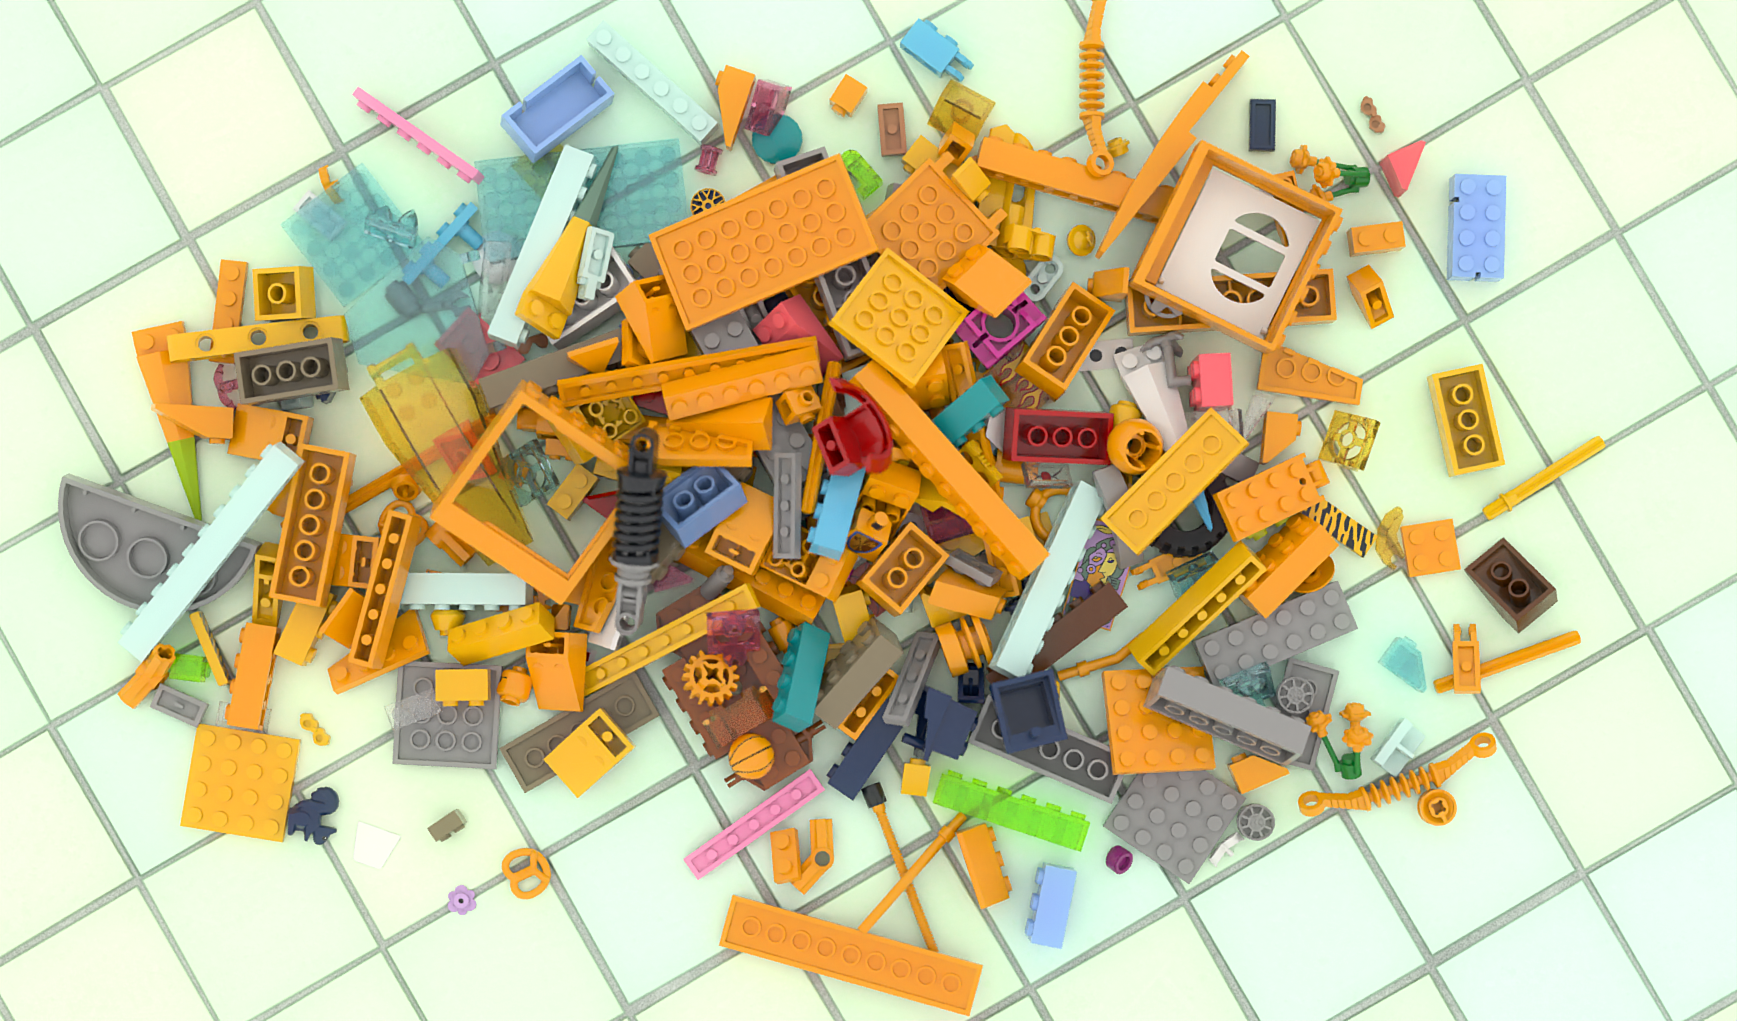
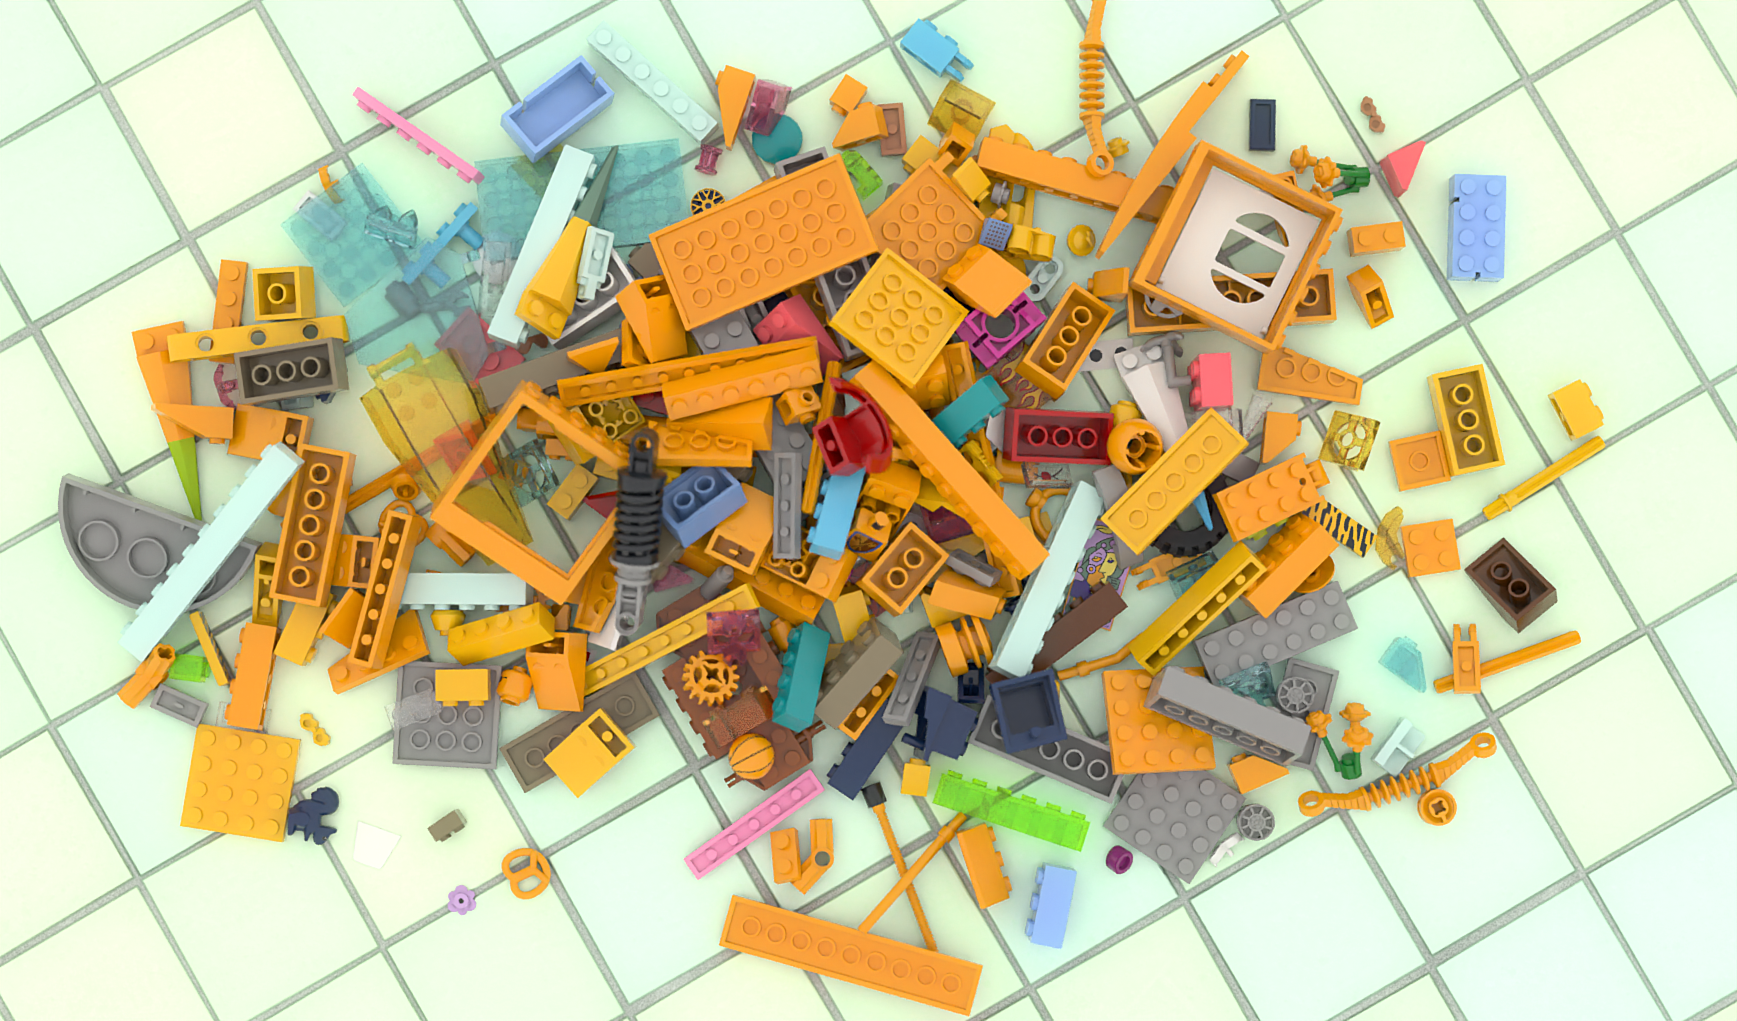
none -> light orange slope [832,102,889,151]
none -> medium blue slope [978,218,1013,251]
none -> light grey plate [990,181,1011,209]
none -> light orange plate [1388,430,1451,492]
none -> yellow brick [1547,379,1604,441]

